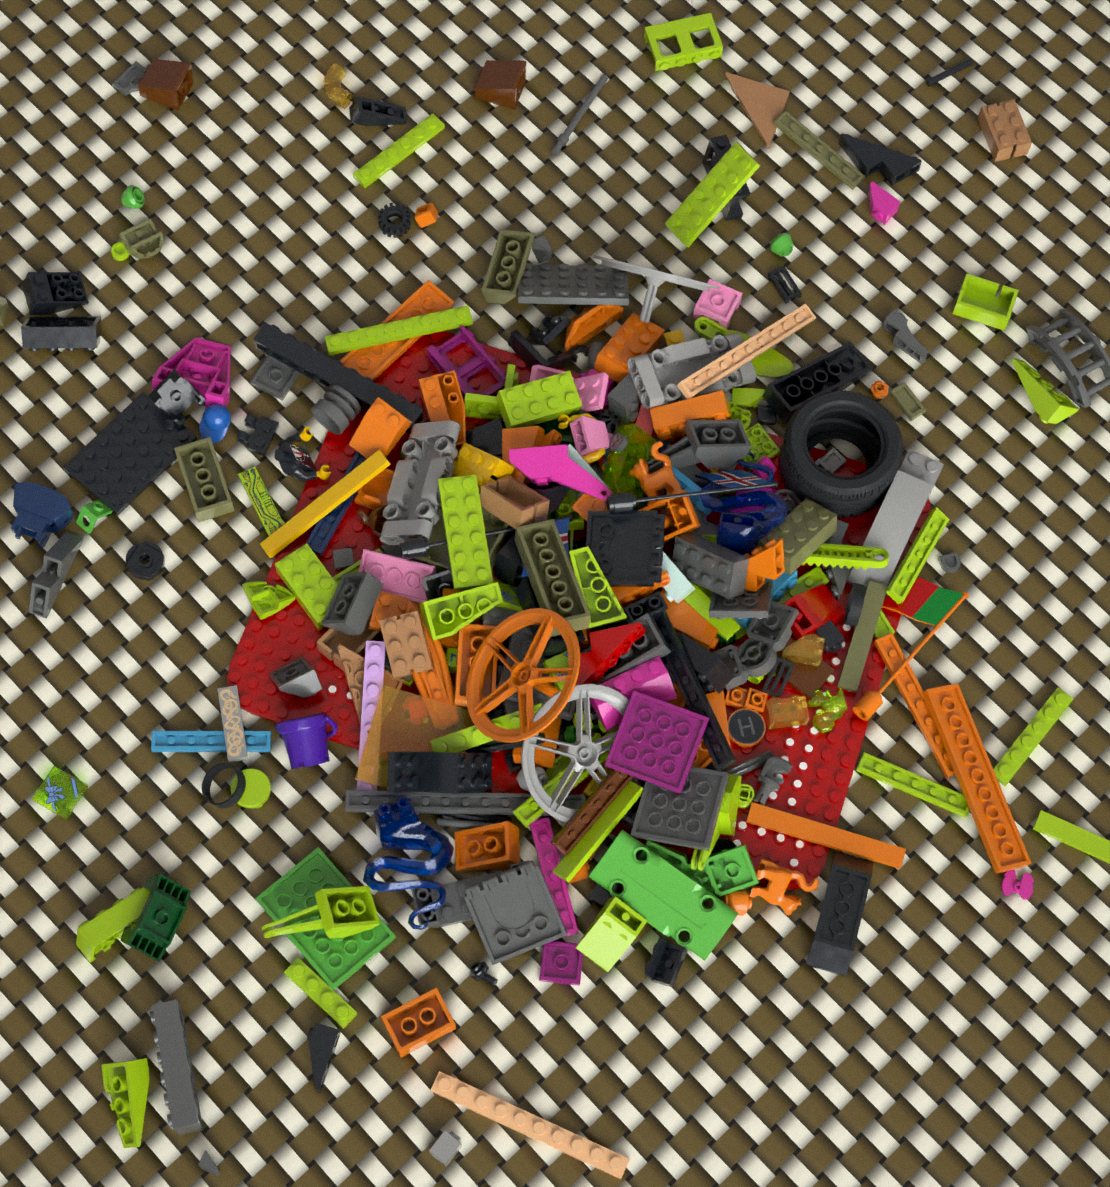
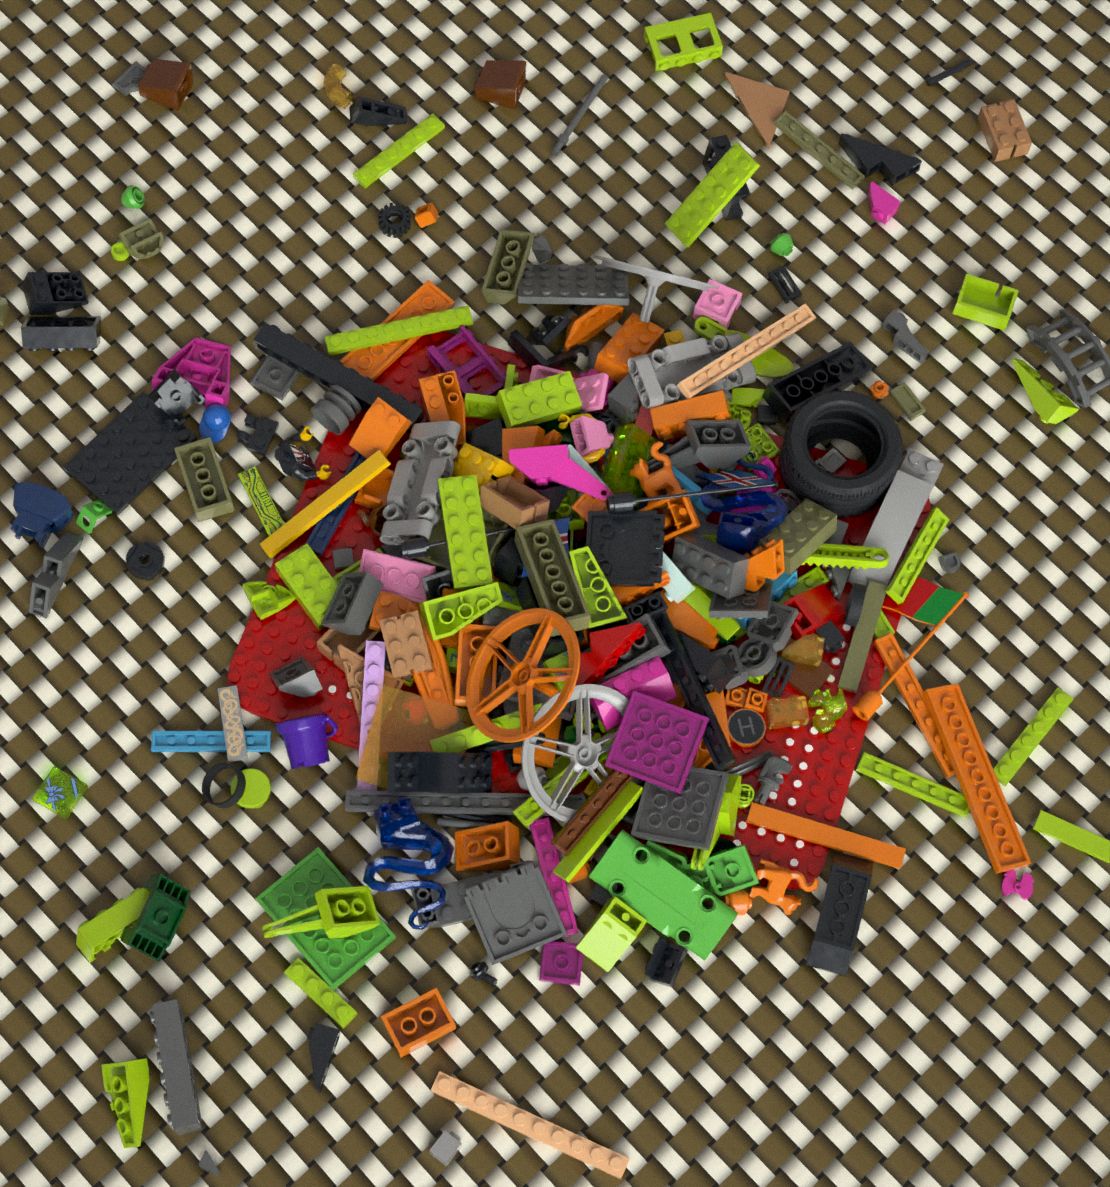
dark grey tile [609,433,628,453] -> none

